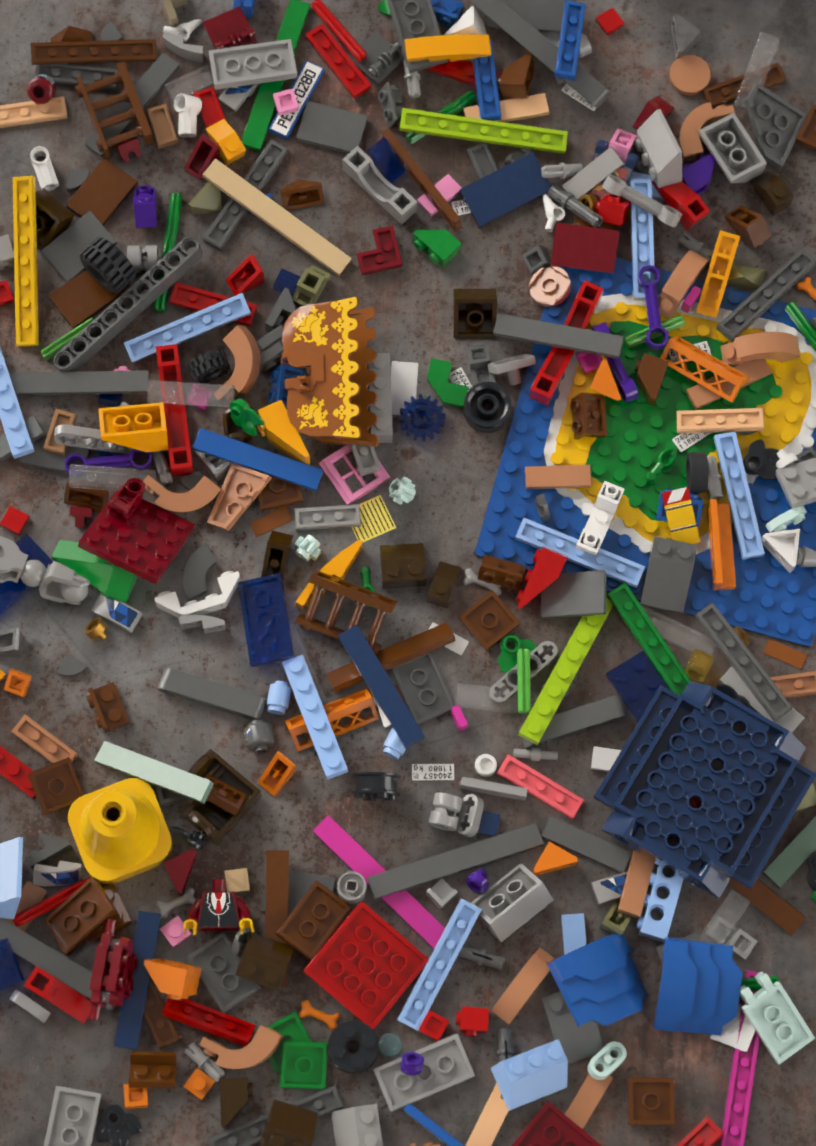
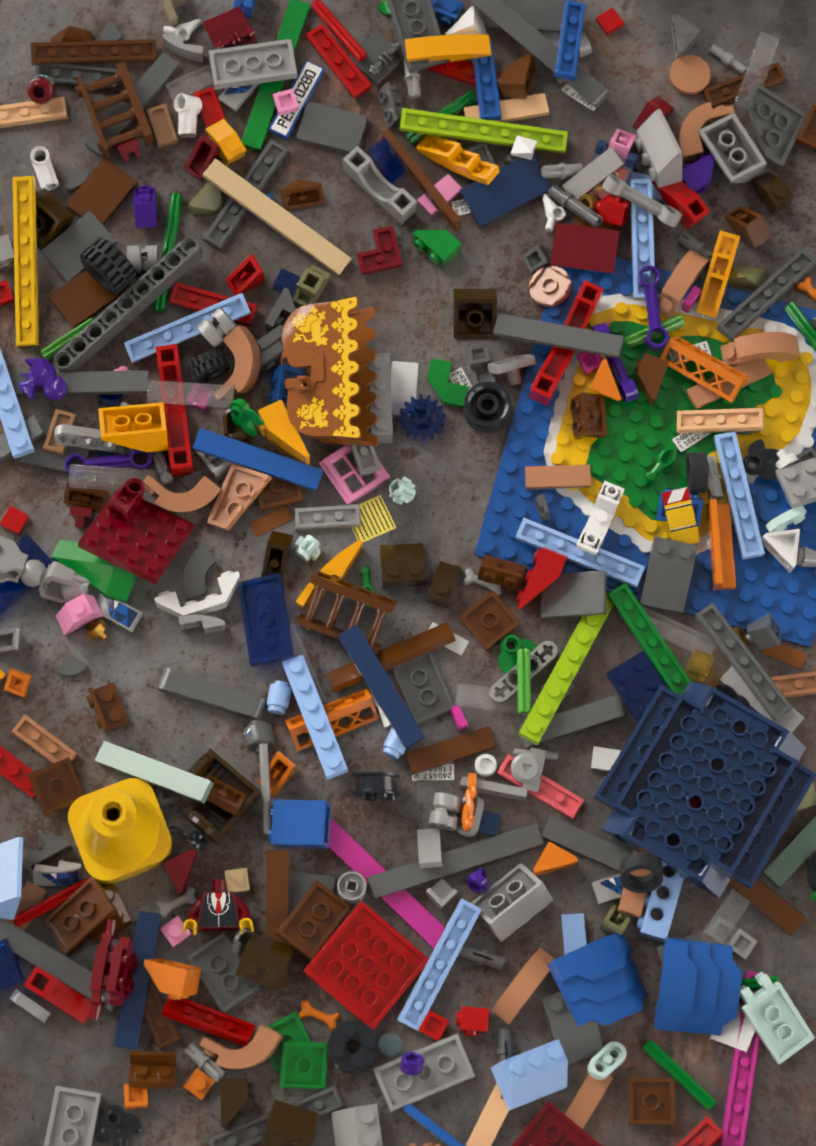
none -> dark purple animal [19,358,67,401]
none -> bright pink slope [56,593,103,636]
none -> light grey wheel [197,307,237,348]
none -> light grey bar [259,743,272,834]
none -> blue brick [268,800,332,849]
none -> reddish brown tile [405,726,497,775]
none -> light orange slope [416,135,500,185]
none -> light grey tile [417,827,442,869]
none -> orange animal [461,773,477,831]
none -> white slope [511,136,537,160]
none -> light grey piece [511,748,547,792]
none -> black tyre [619,852,663,893]
none -> green axle [643,1040,716,1110]
none -> light grey bar [709,44,747,74]
none -> dark grey slope [746,613,781,650]

